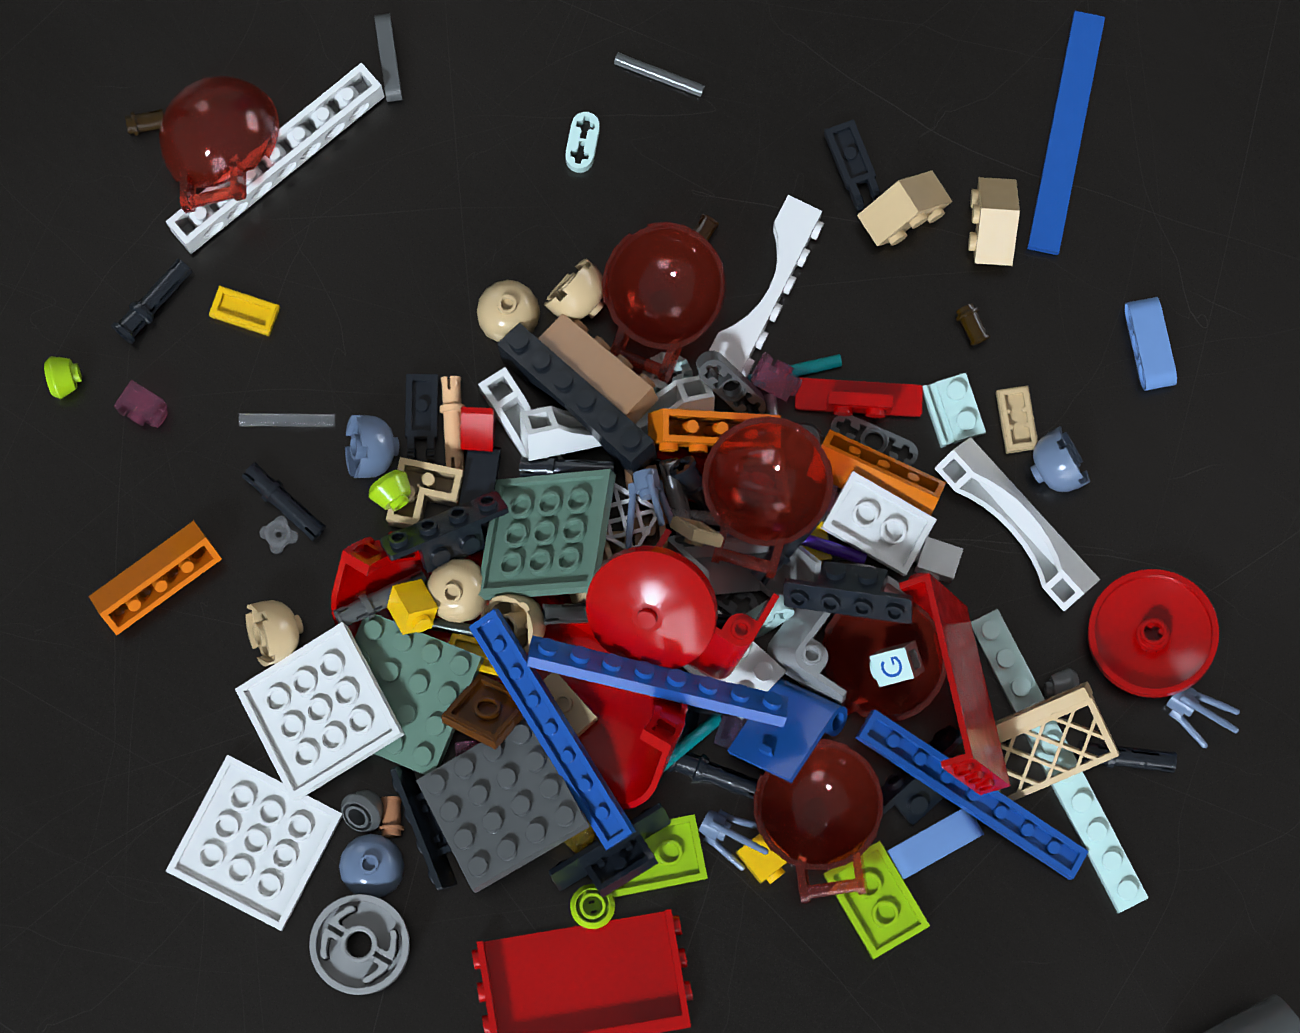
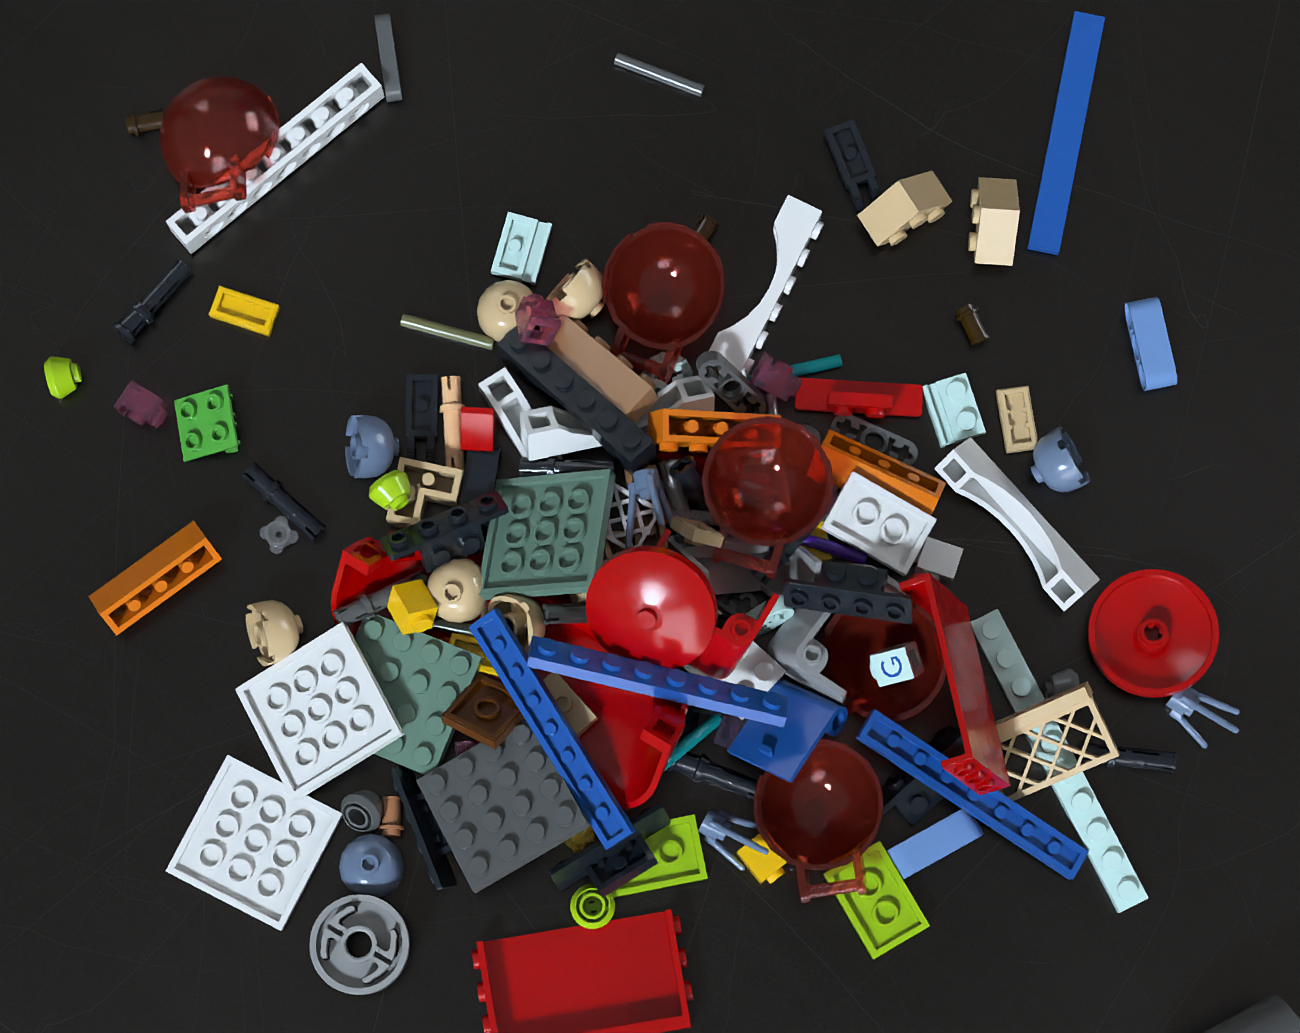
clear bar [239,413,335,427] -> none
light aqua beam [566,112,599,173] -> none
none -> bright green hinge [174,384,240,462]
none -> olive bar [400,314,495,350]
none -> light aqua plate [491,212,552,285]
none -> clear pink brick [515,294,561,346]

